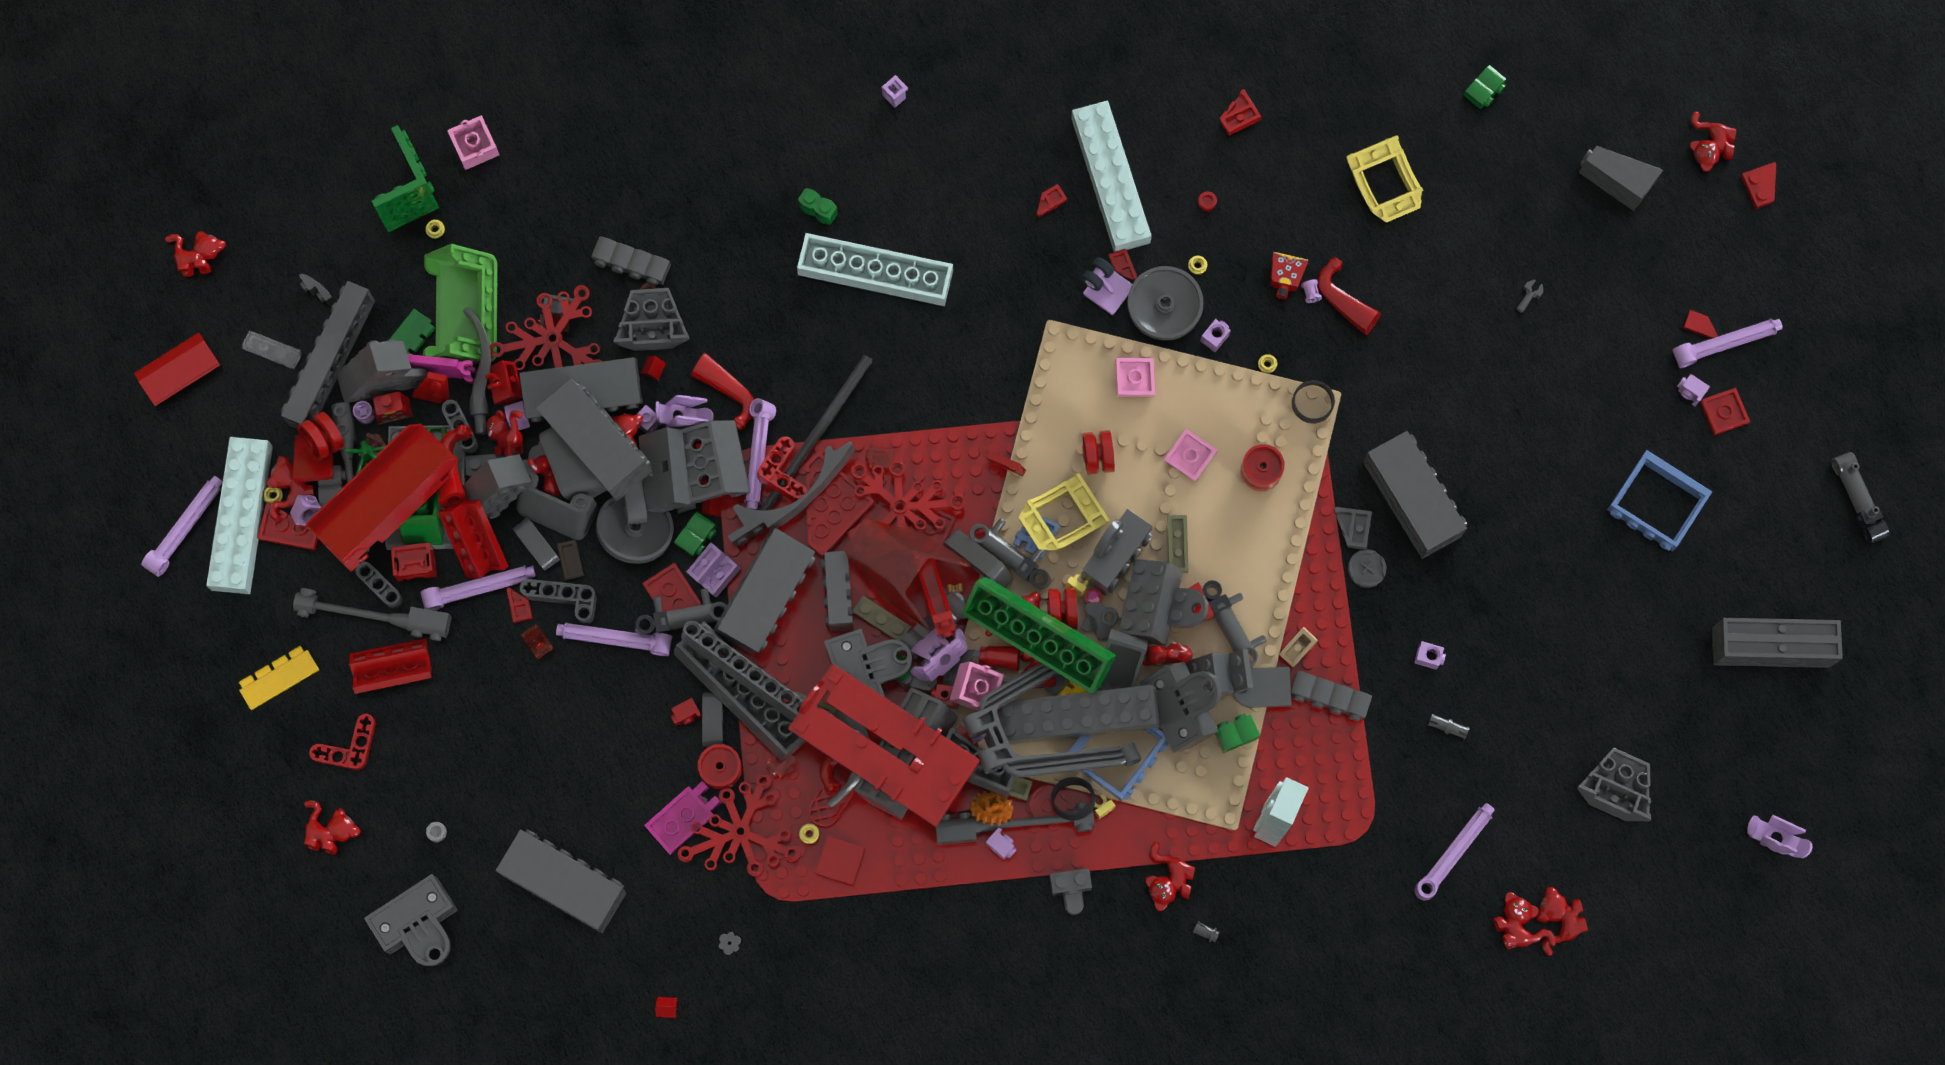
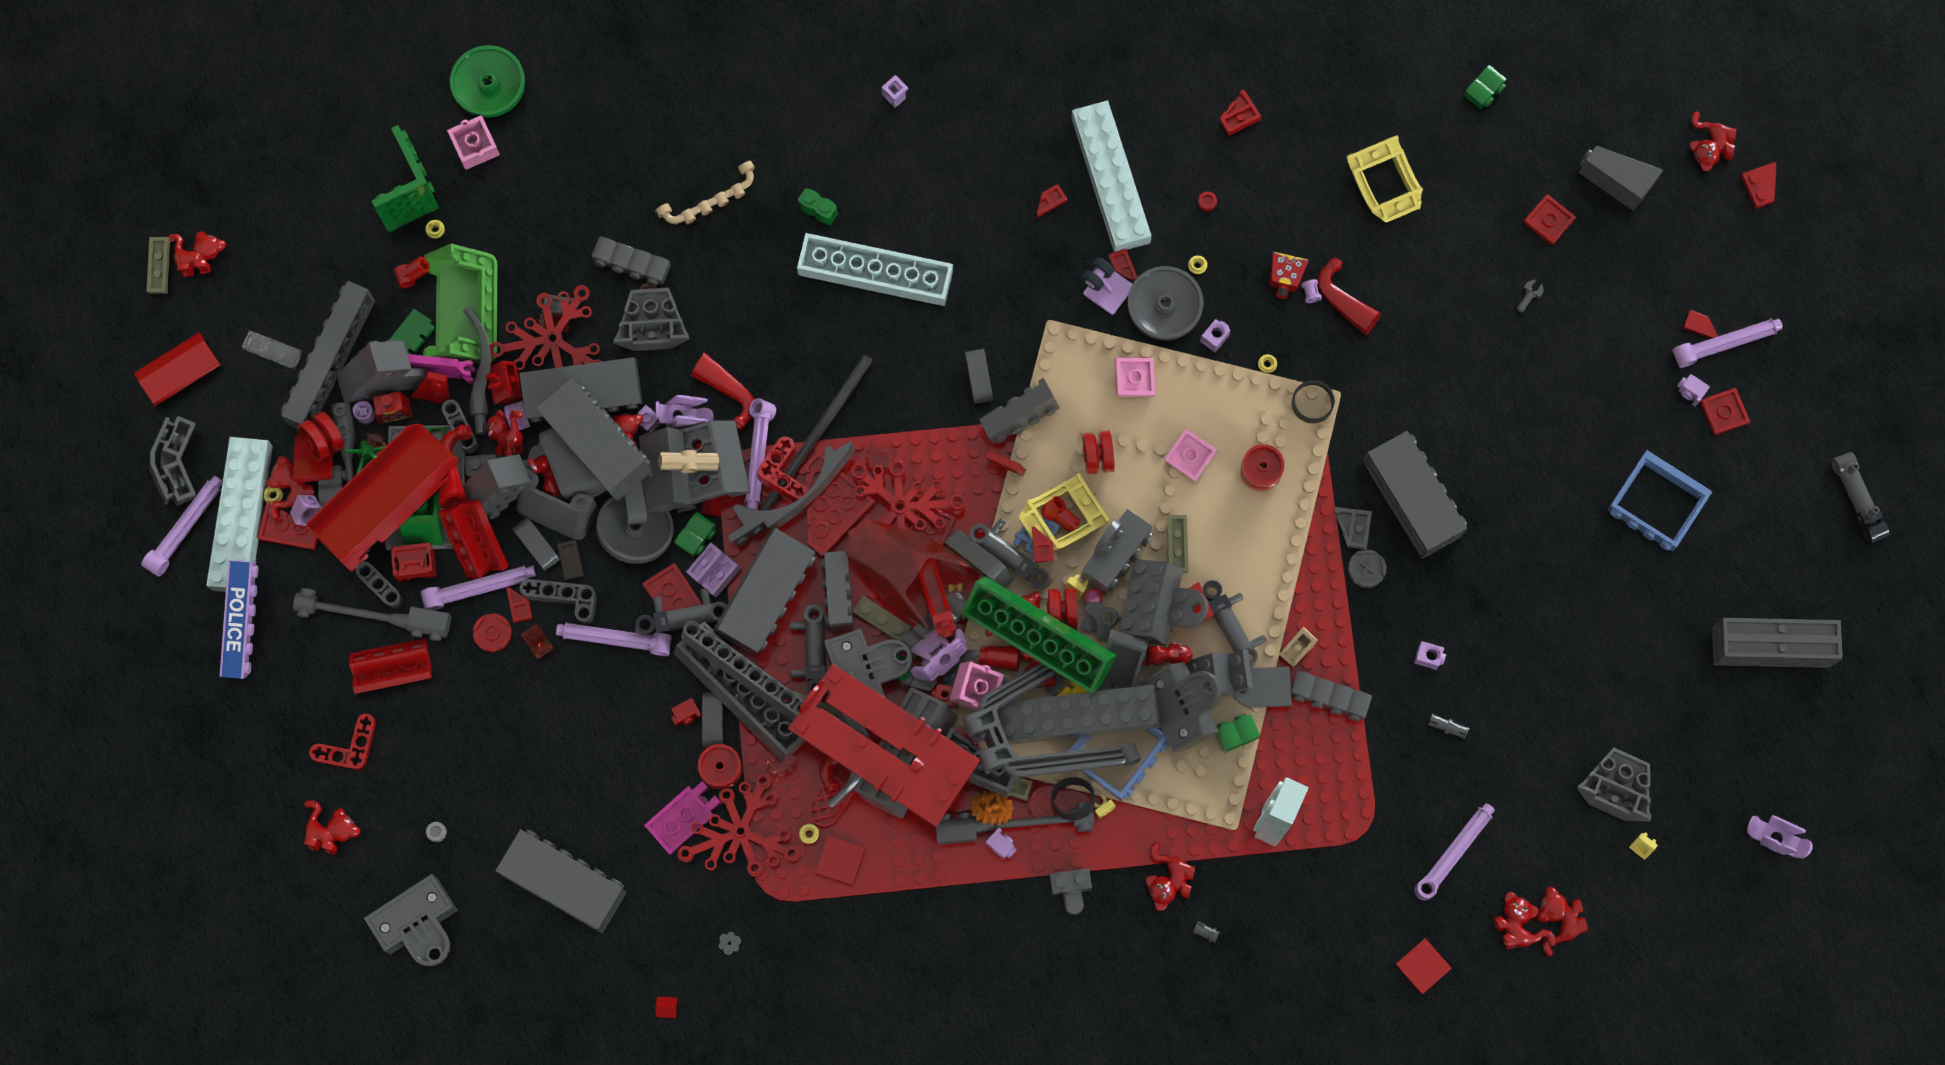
yellow windscreen [239,646,319,710] -> none
dark grey slope [299,274,335,306] -> none
red slope [641,356,666,381] -> none
none -> olive plate [147,237,170,294]
none -> dark grey brick [149,416,196,506]
none -> brick [220,559,259,679]
none -> red piece [394,257,431,289]
none -> green dish [450,45,525,118]
none -> red tile [473,614,512,652]
none -> tan bar [655,161,755,224]
none -> tan piece [658,450,719,473]
none -> dark grey piece [789,604,826,699]
none -> dark grey beam [965,349,993,405]
none -> dark grey wedge [979,377,1060,444]
none -> red tile [1032,526,1054,563]
none -> red piece [1041,496,1081,533]
none -> red tile [1395,938,1452,995]
none -> red tile [1523,194,1576,246]
none -> light yellow tile [1629,832,1658,860]

